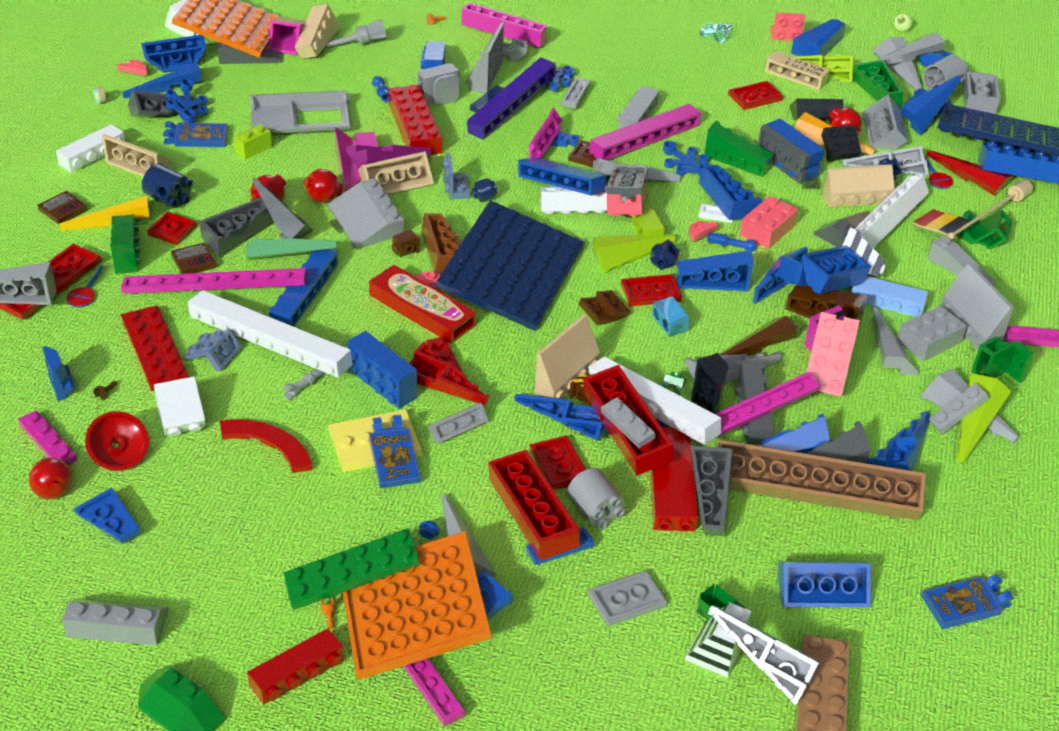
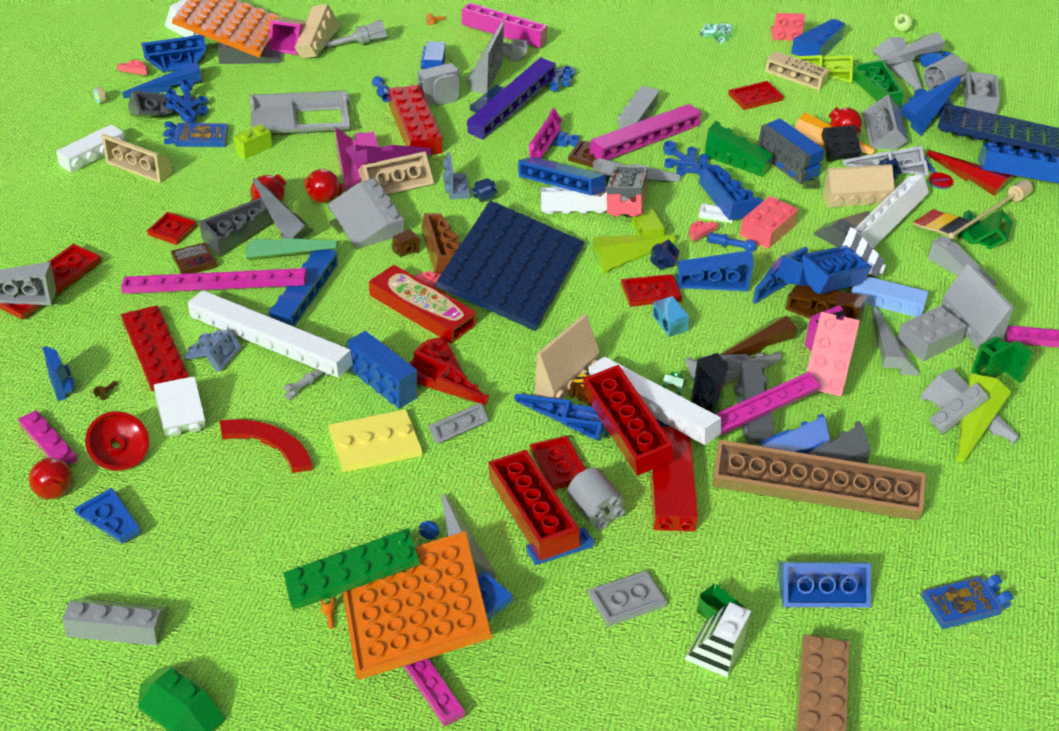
reddish brown tile [37,191,88,225] -> none
yellow wedge [59,196,150,230] -> none
red piece [66,266,103,307] -> none
green wedge [110,214,141,274] -> none
dark blue cylinder [142,163,193,208] -> none
red brick [247,628,344,705] -> none
blue tile [369,414,421,488] -> none
light grey plate [561,77,590,109] -> none
reddish brown slope [578,290,631,325] -> none
light grey plate [601,397,655,448] -> none
dark grey wedge [691,446,734,537] -> none
wedge [708,605,821,705] -> none
black slope [790,98,843,123] -> none
blue wedge [867,411,930,471] -> none

